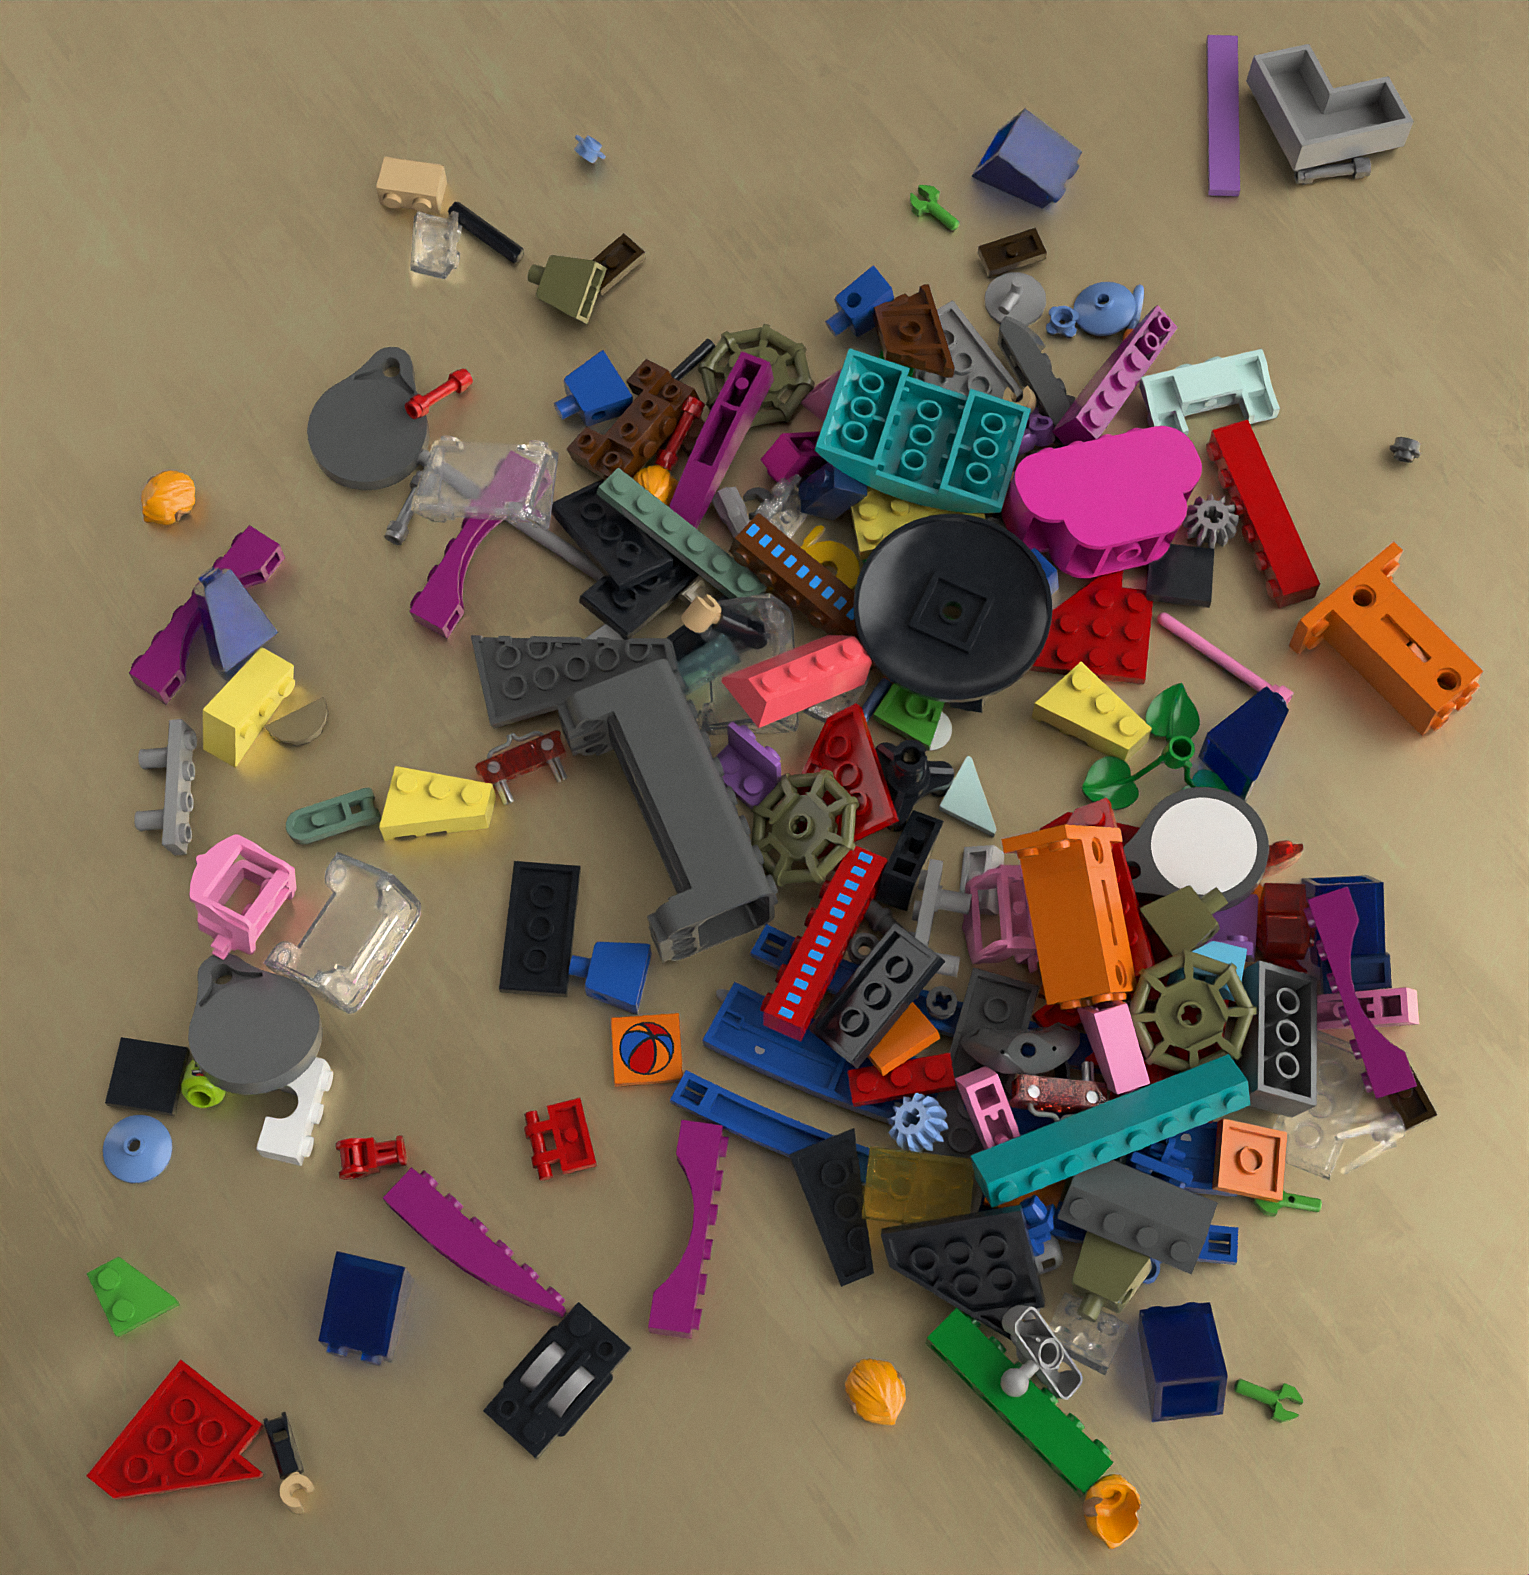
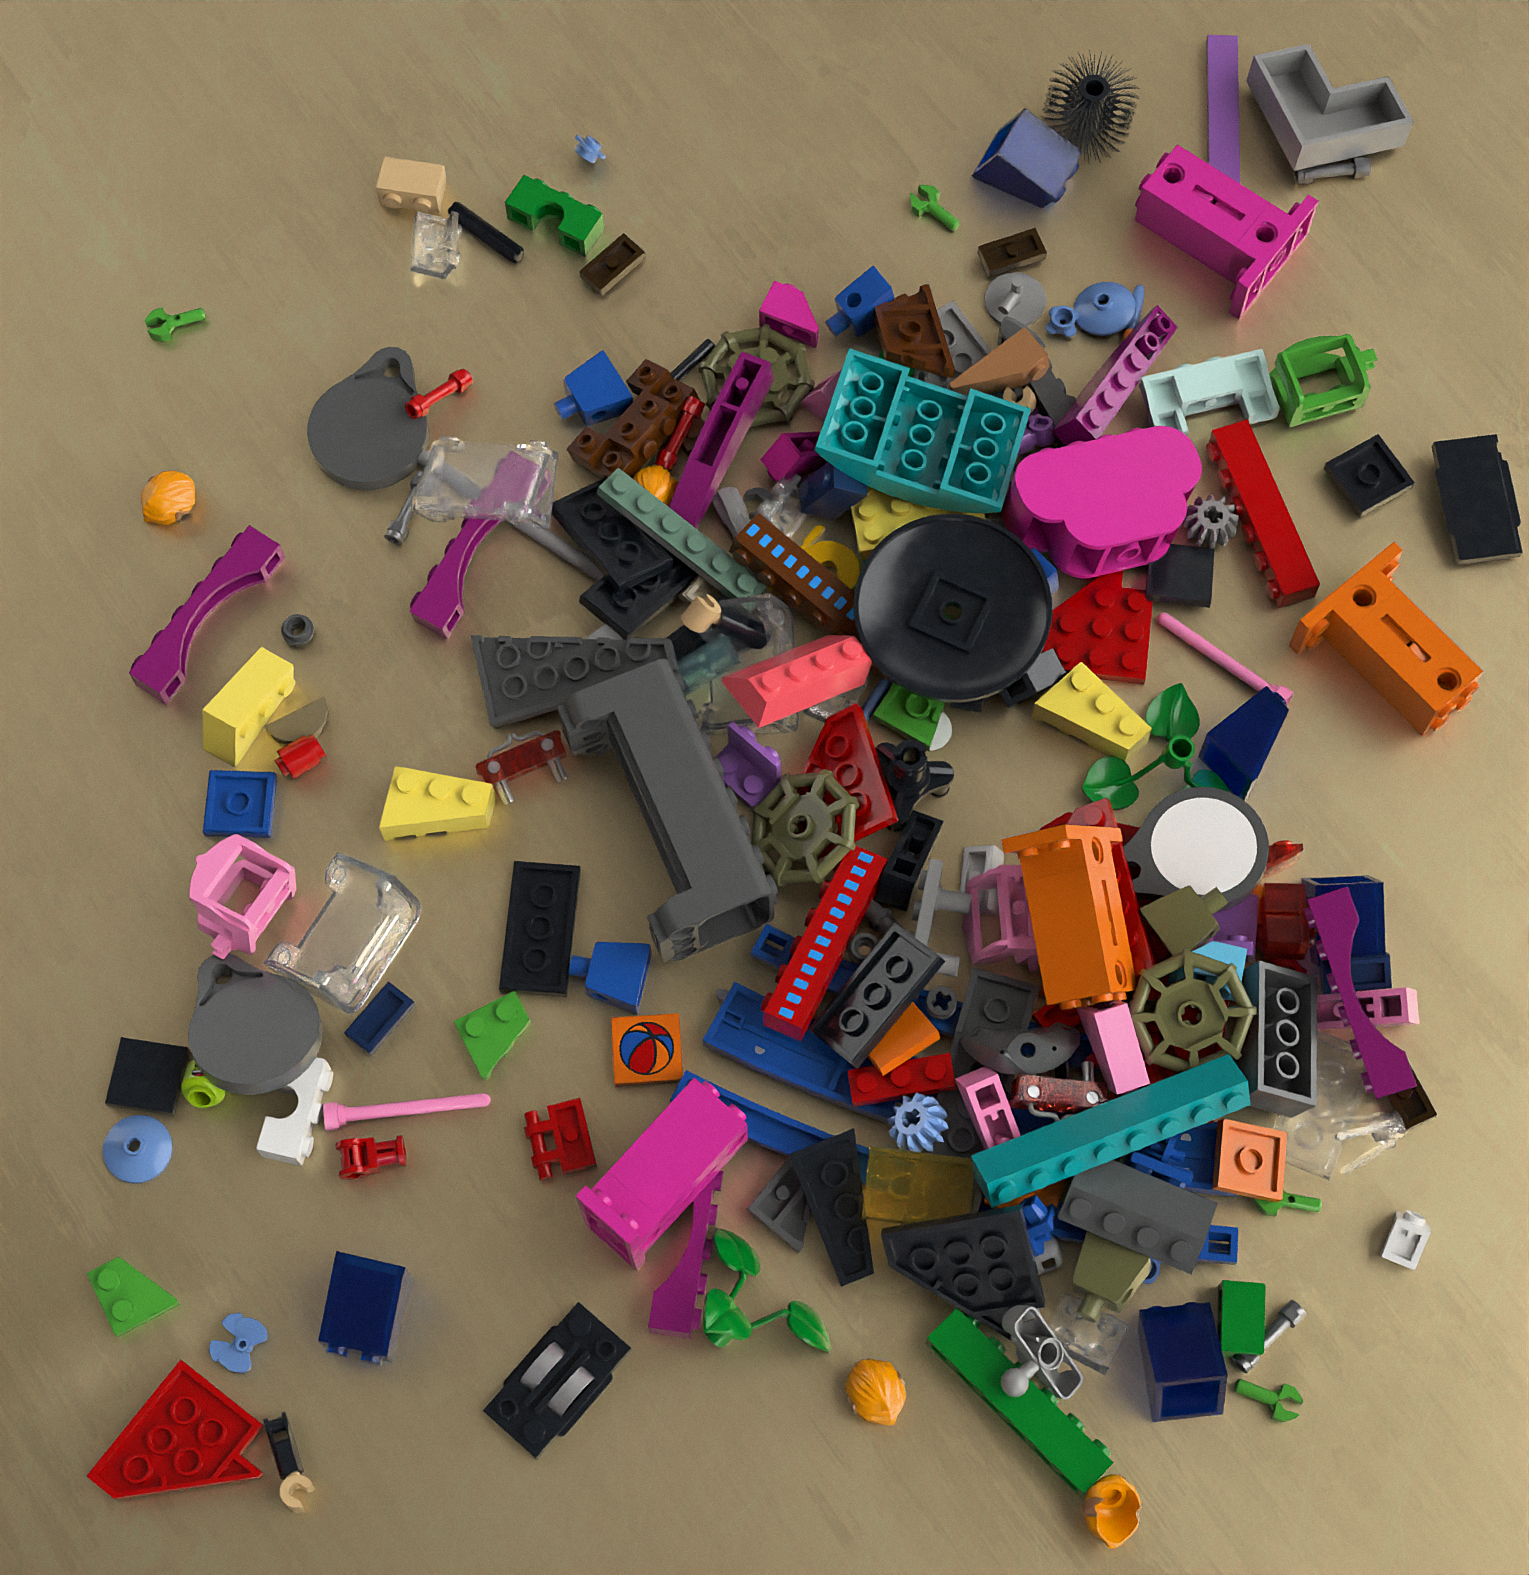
light grey plate [134,719,197,855] -> none
clear blue slope [194,567,279,672] -> none
sand green plate [286,788,381,845] -> none
magenta slope [383,1167,567,1318] -> none
olive torso [528,255,607,324] -> none
light aqua tile [939,756,997,837] -> none
dark grey plate [1390,437,1421,463] -> none
none -> bright green bar [145,307,206,342]
none -> blue tile [203,770,277,838]
none -> medium blue piece [209,1312,268,1374]
none -> red brick [274,734,326,779]
none -> dark grey plate [281,614,314,646]
none -> bright pink piece [323,1093,490,1131]
none -> dark blue tile [344,981,416,1056]
none -> bright green wing [454,991,531,1081]
none -> green arch [505,175,605,257]
none -> dark pink brick [576,1078,748,1271]
none -> green plant [703,1228,831,1353]
none -> dark grey wing [746,1157,811,1253]
none -> dark pink slope [759,281,819,348]
none -> medium nougat slope [949,327,1050,396]
none -> slope [1000,648,1067,708]
none -> black piece [1040,50,1140,164]
none -> dark pink brick [1135,144,1319,319]
none -> green panel [1216,1280,1266,1358]
none -> flat silver bar [1232,1300,1307,1374]
none -> bright green animal [1269,334,1378,428]
none -> black plate [1324,434,1415,518]
none -> white bracket [1380,1210,1431,1270]
none -> black piece [1431,434,1523,565]

